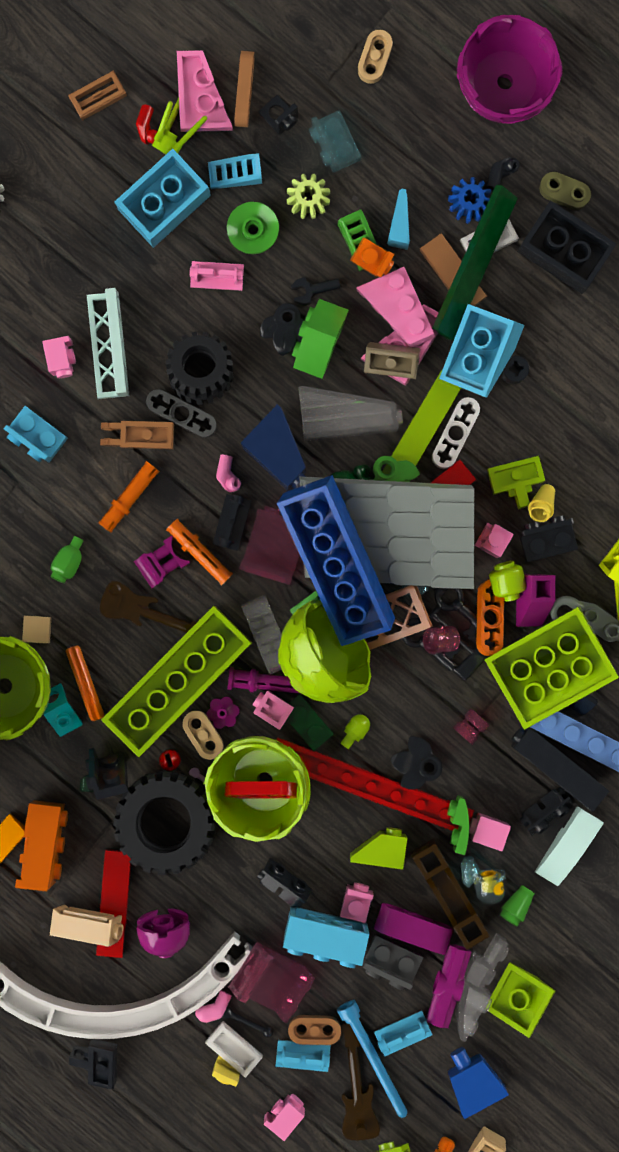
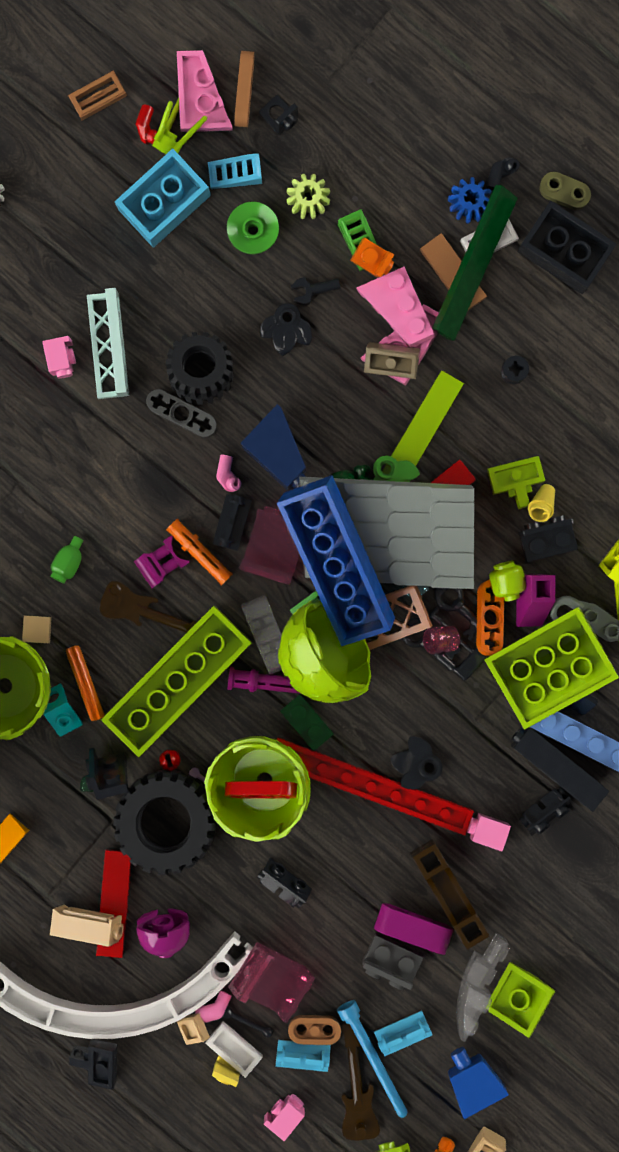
medium azure bracket [4,406,68,463] -> none
orange wedge [15,800,68,891] -> none
orange pin [98,461,160,533] -> none
medium nougat hinge [100,421,174,450] -> none
tan plate [183,710,224,760] -> none
bright pink hinge [190,261,244,291] -> none
magenta plant [207,697,239,729] -> none
bright pink bracket [253,690,295,730] -> none
medium azure brick [283,906,369,968] -> none
bright green brick [292,299,349,379] -> none
clear slope [298,386,403,442] -> none
clear light blue bracket [309,110,361,173] -> none
bright pink bracket [340,882,374,923] -> none
lime cylinder [341,714,370,749] -> none
lime slope [350,827,407,869] -> none
tan plate [358,30,393,84] -> none
medium azure slope [387,189,410,250] -> none
magenta piece [426,943,471,1028] -> none
white beam [432,397,480,469] -> none
medium azure slope [439,304,524,398] -> none
bright green slope [447,795,469,855] -> none
clear pink wheel [453,708,490,745] -> none
magenta piece [457,15,562,124] -> none
clear light blue piece [461,856,506,905] -> none
bright pink brick [474,523,514,558] -> none
bright green cone [500,885,535,927] -> none
light aqua slope [535,806,604,886] -> none
none -> tan tile [177,1013,210,1045]

